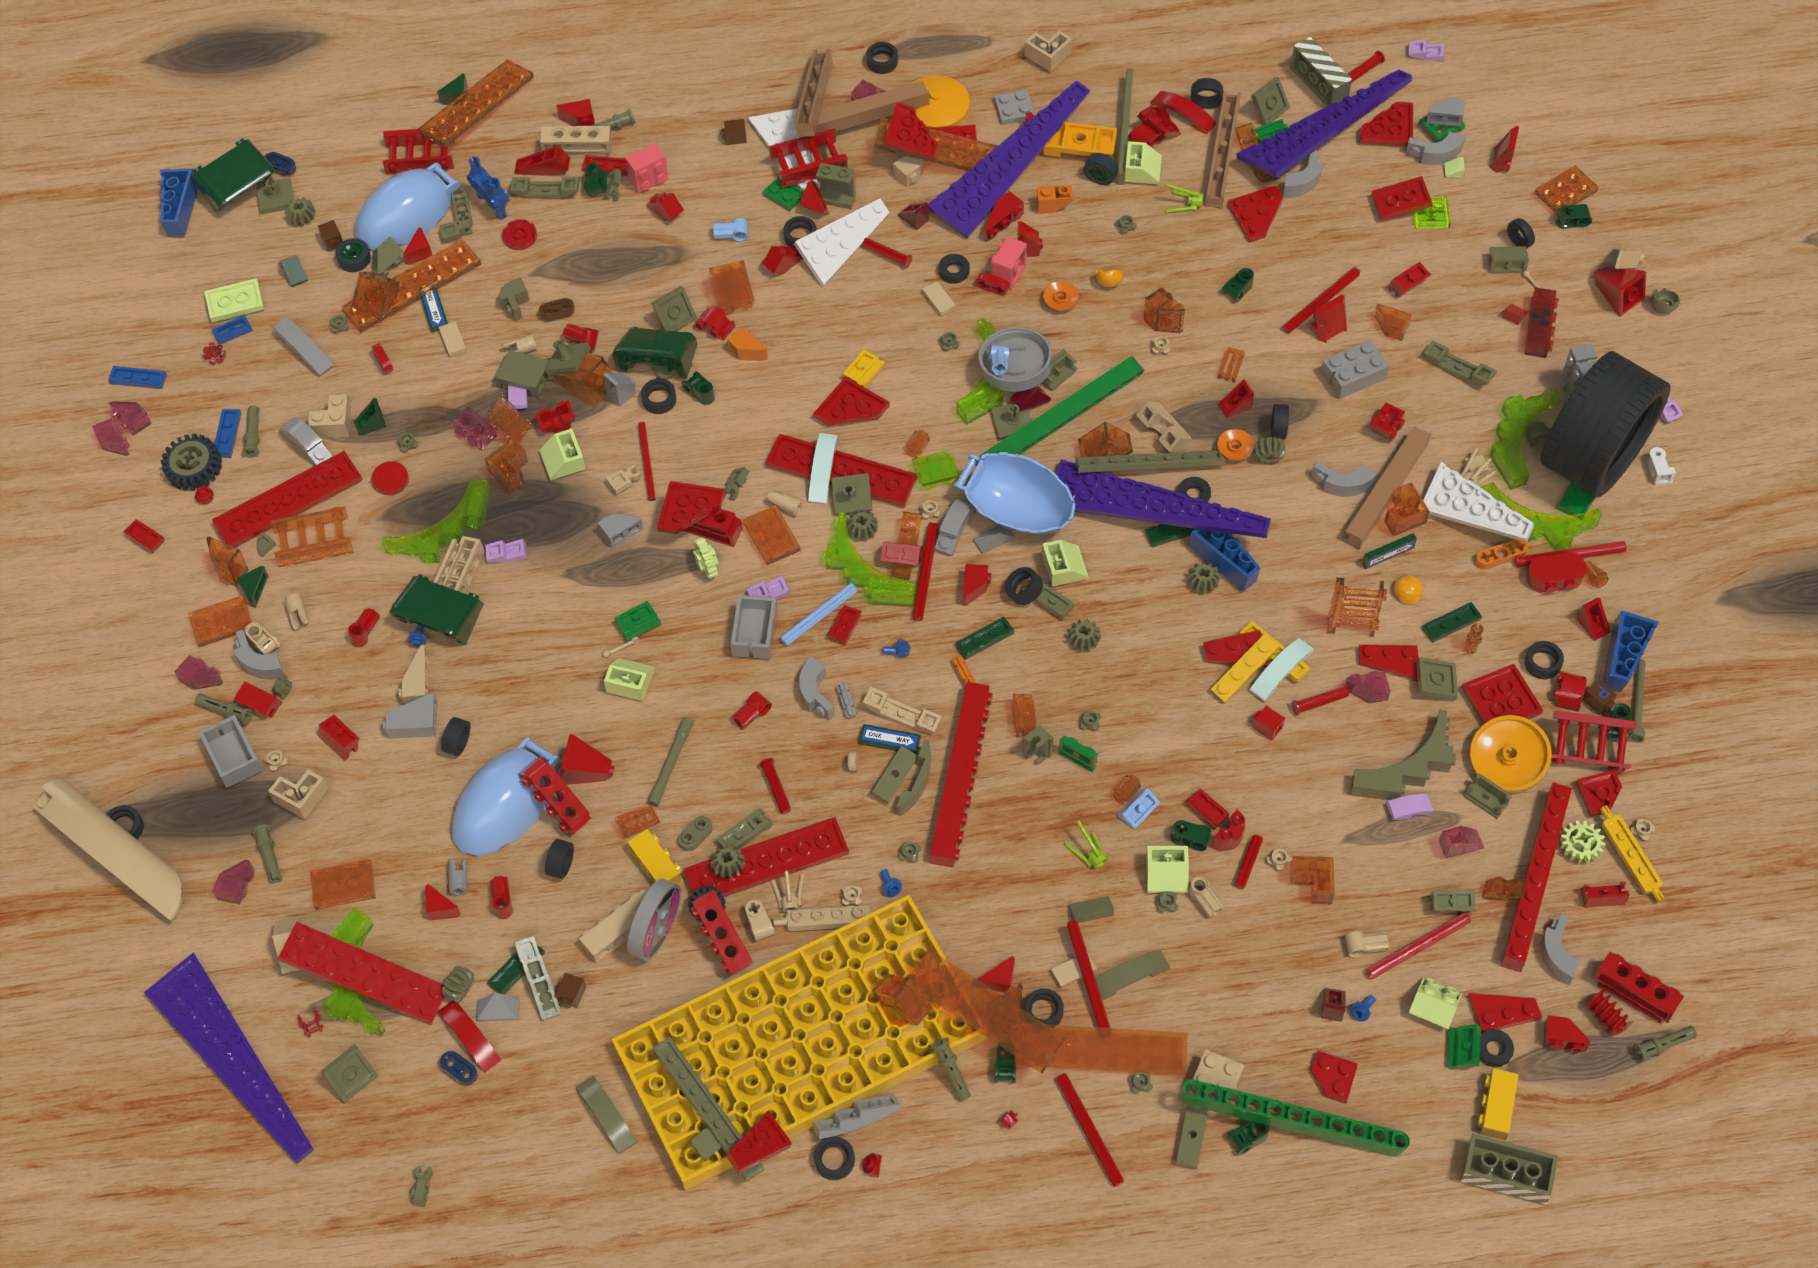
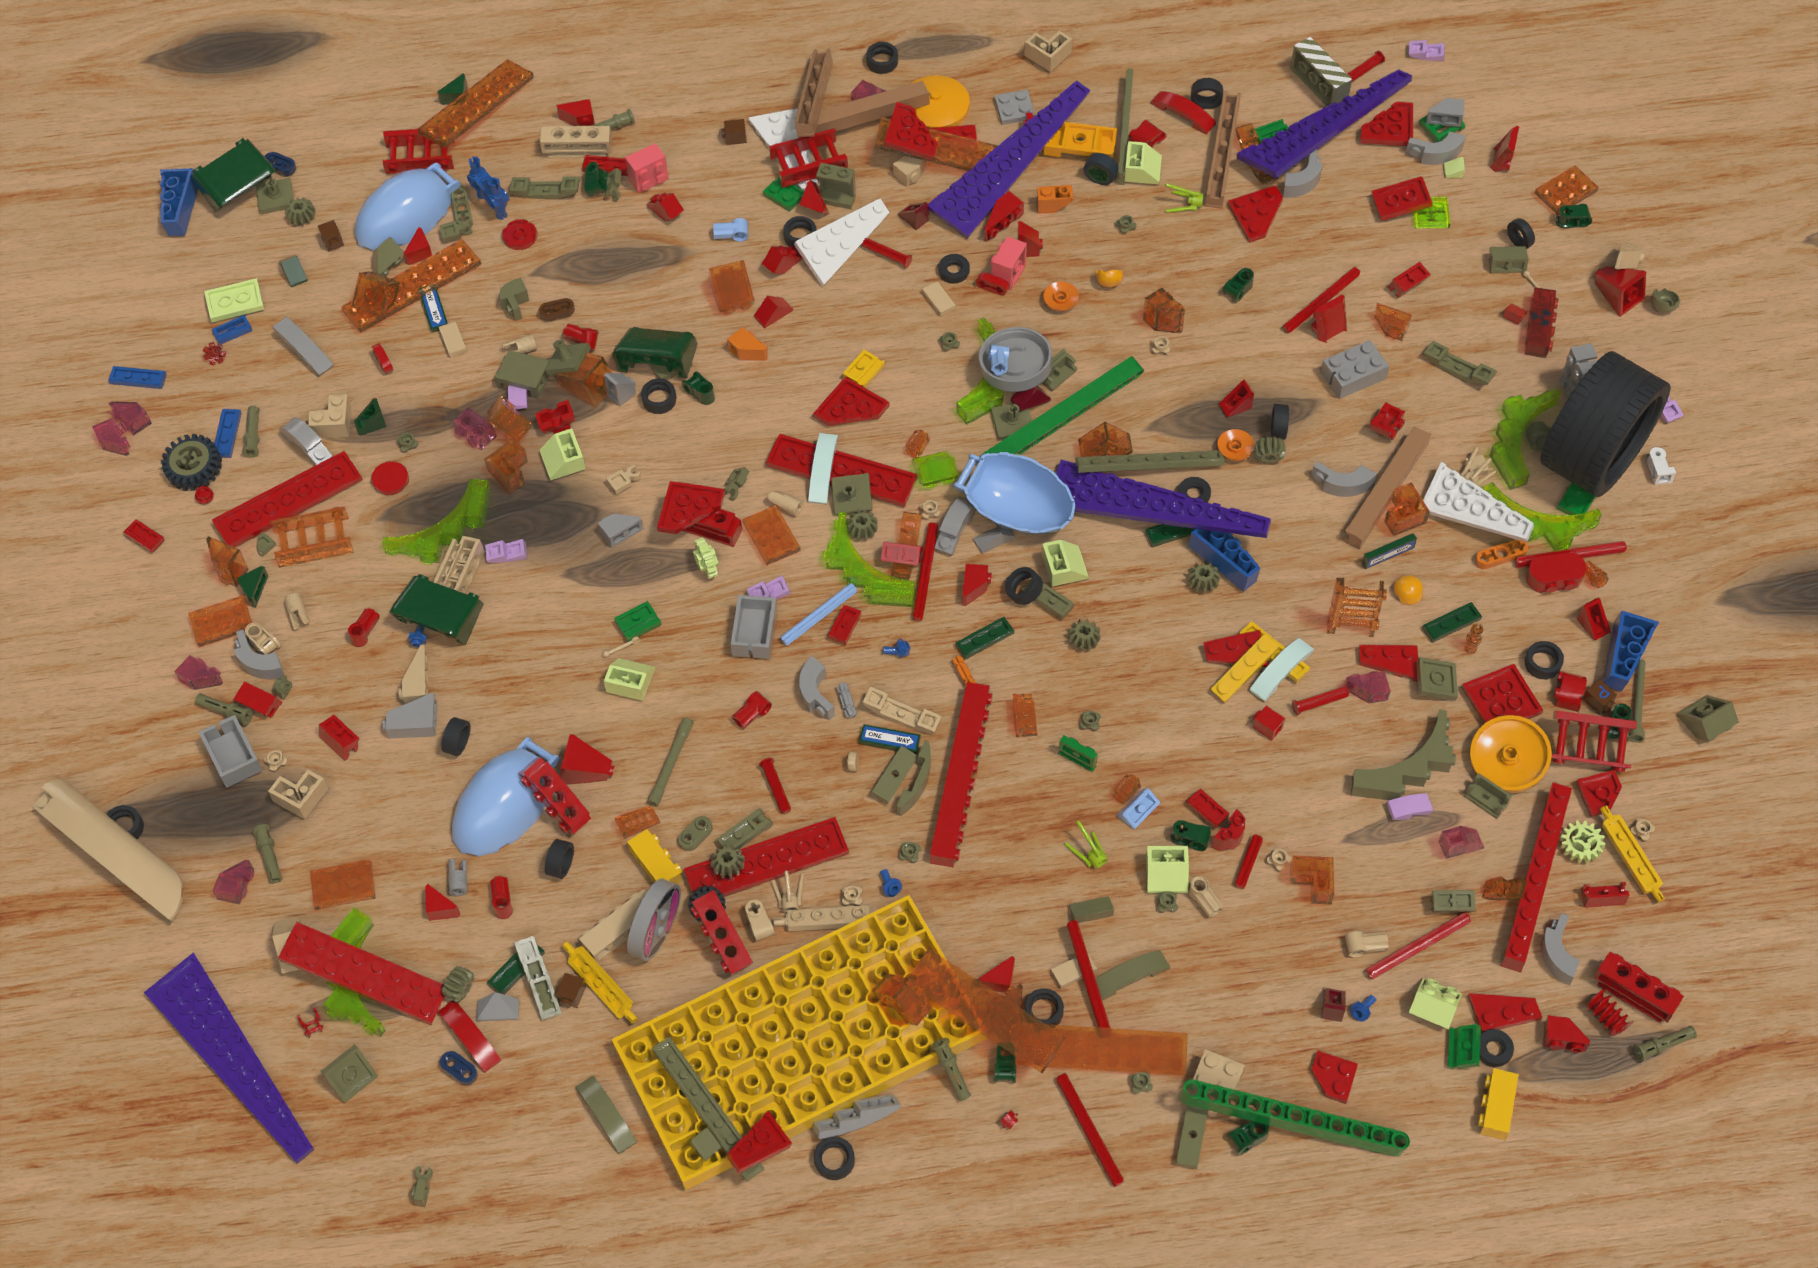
olive plate [330,315,349,333] -> none
black wheel [335,238,371,272] -> none
red slope [514,145,570,176] -> none
red piece [638,422,656,501] -> none
olive tile [651,286,697,331] -> none
red cylinder [694,306,736,341] -> none
red plate [862,1153,882,1178] -> none
olive hinge [1023,725,1054,765] -> none
tan arch [1136,401,1192,452] -> none
red slope [1137,105,1181,138] -> none
clear orange tile [1218,347,1245,383] -> none
olive tile [1251,77,1290,125] -> none
olive brick [1461,1133,1558,1204] -> none
none -> yellow plate [562,941,638,1024]
none -> red slope [754,295,793,329]
none -> olive slope [1677,695,1739,741]

